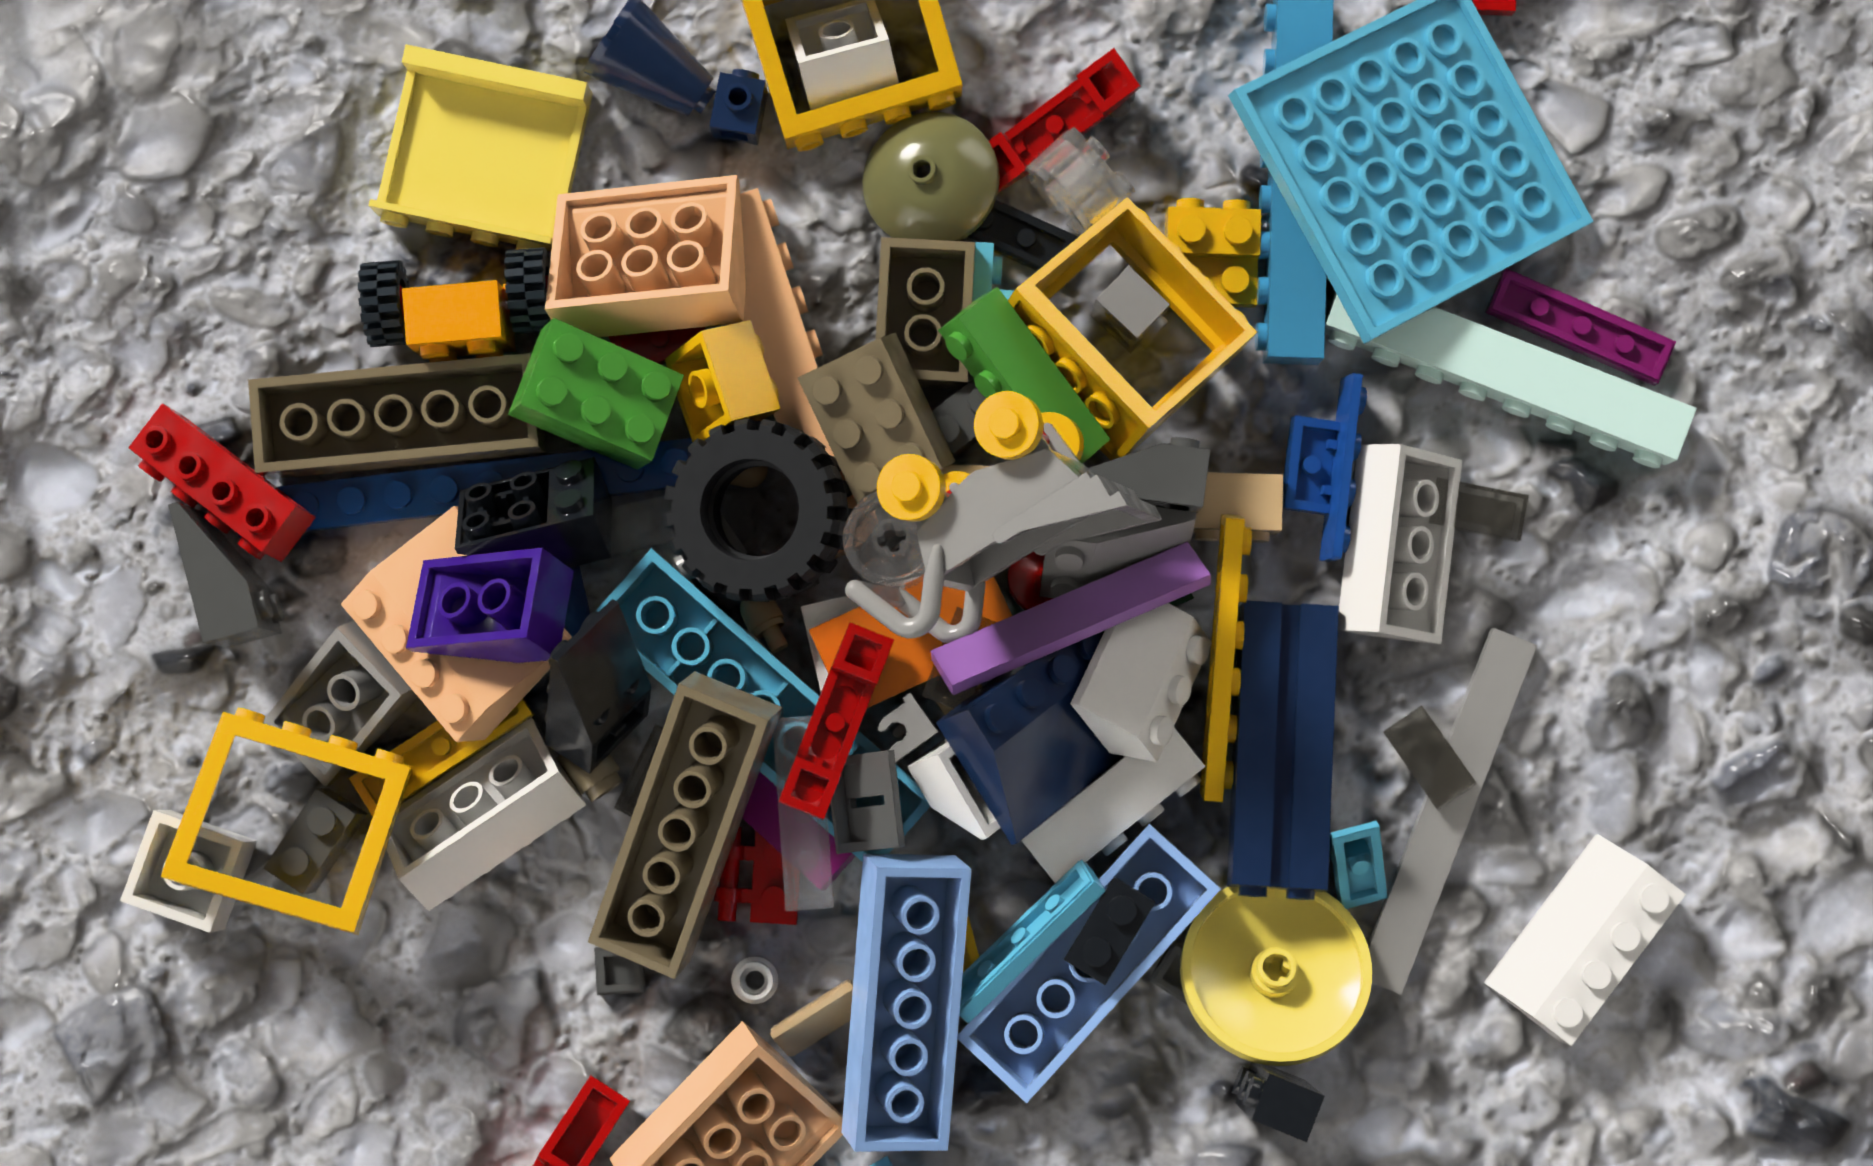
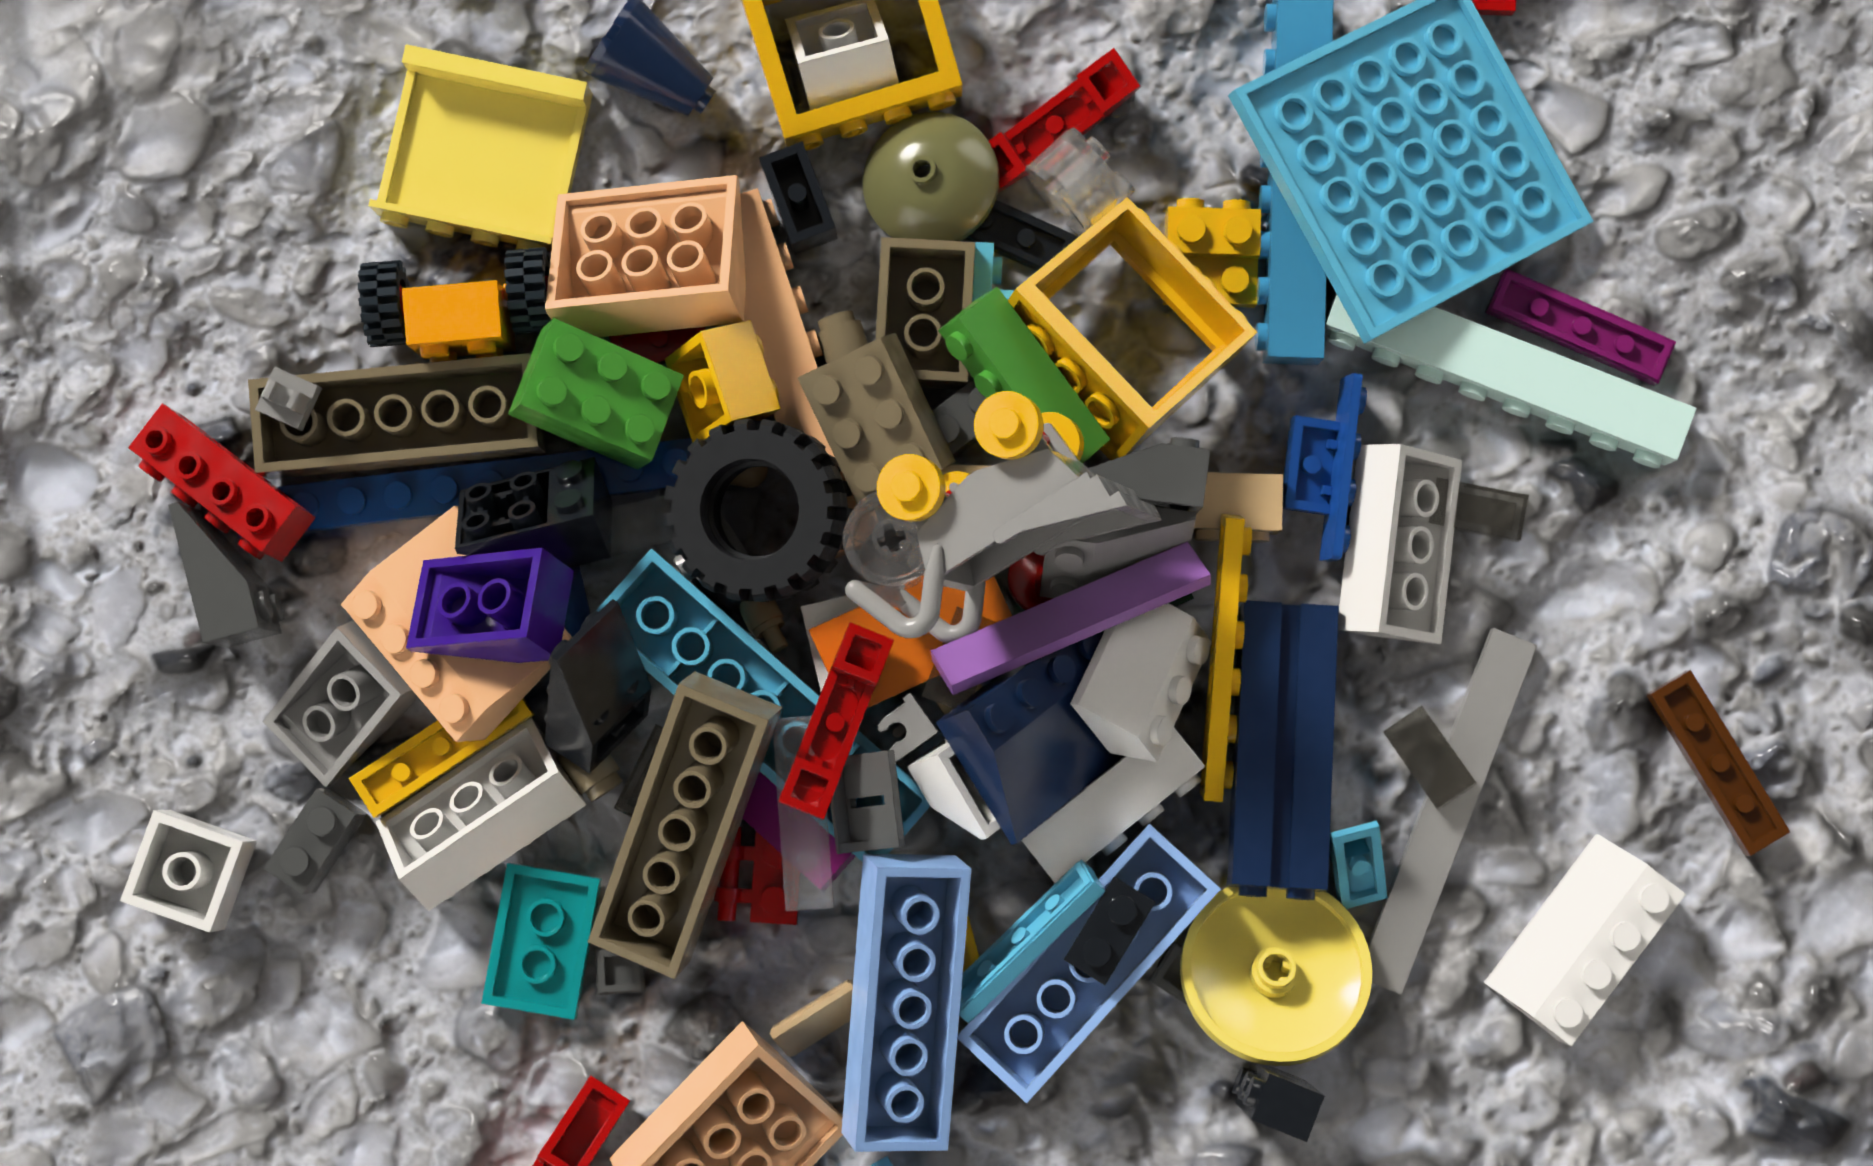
yellow windscreen [161,707,411,935] -> none
dark blue brick [709,69,768,145] -> none
white plate [731,956,779,1004] -> none
light grey brick [1091,265,1170,354] -> none
none -> light grey tile [255,367,322,431]
none -> teal plate [481,862,602,1020]
none -> black brick [759,141,838,255]
none -> dark tan brick [817,310,868,364]
none -> reddish brown plate [1646,670,1790,856]

